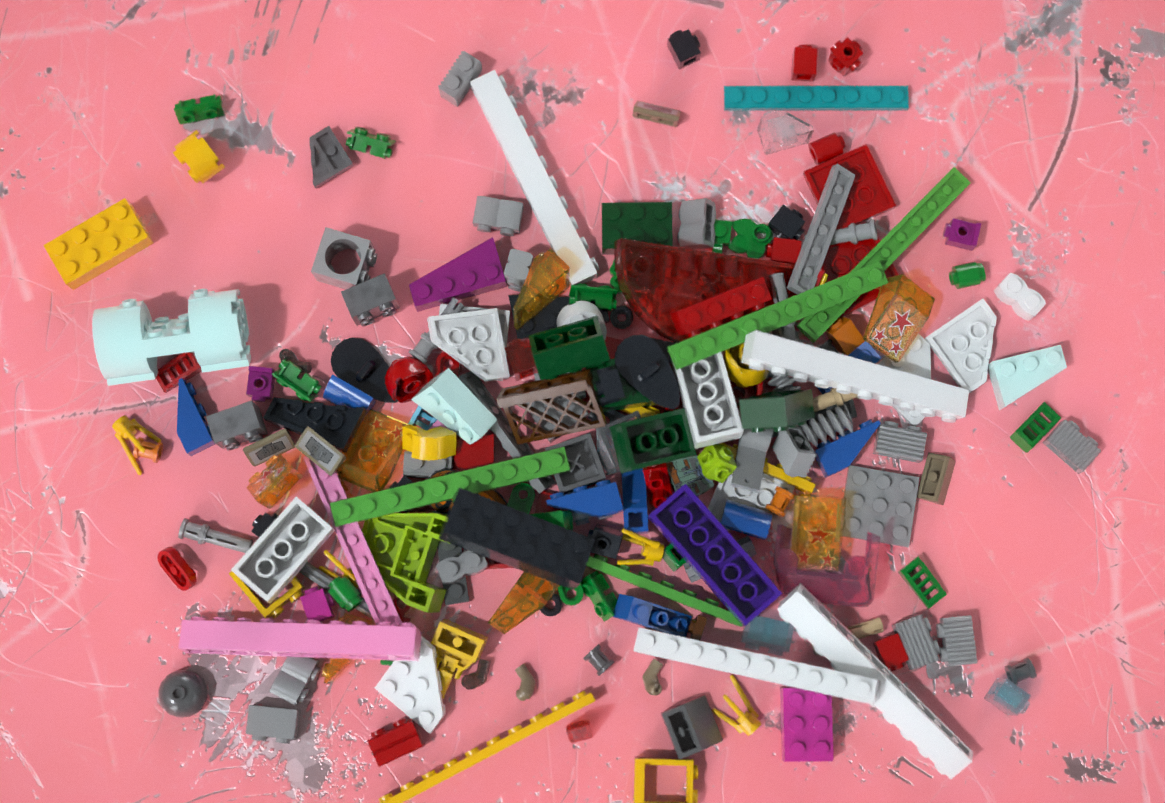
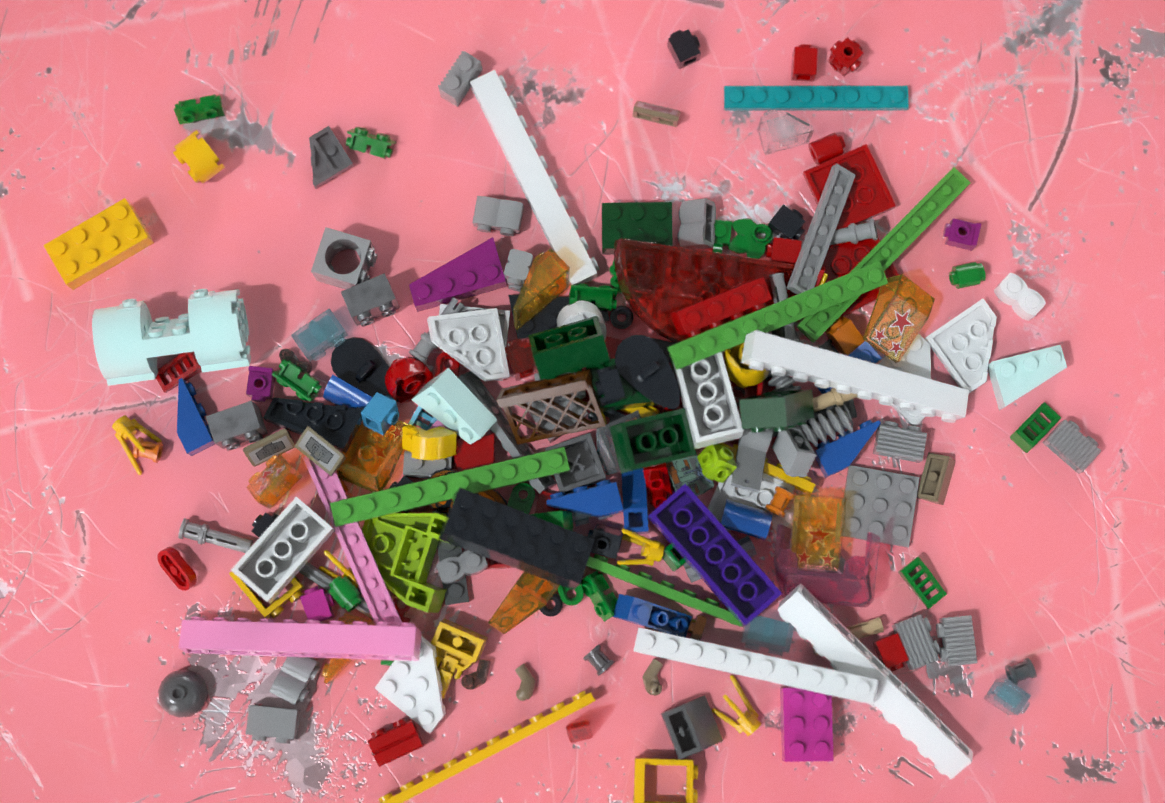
none -> clear light blue brick [291,309,348,361]
none -> dark azure brick [361,392,399,436]

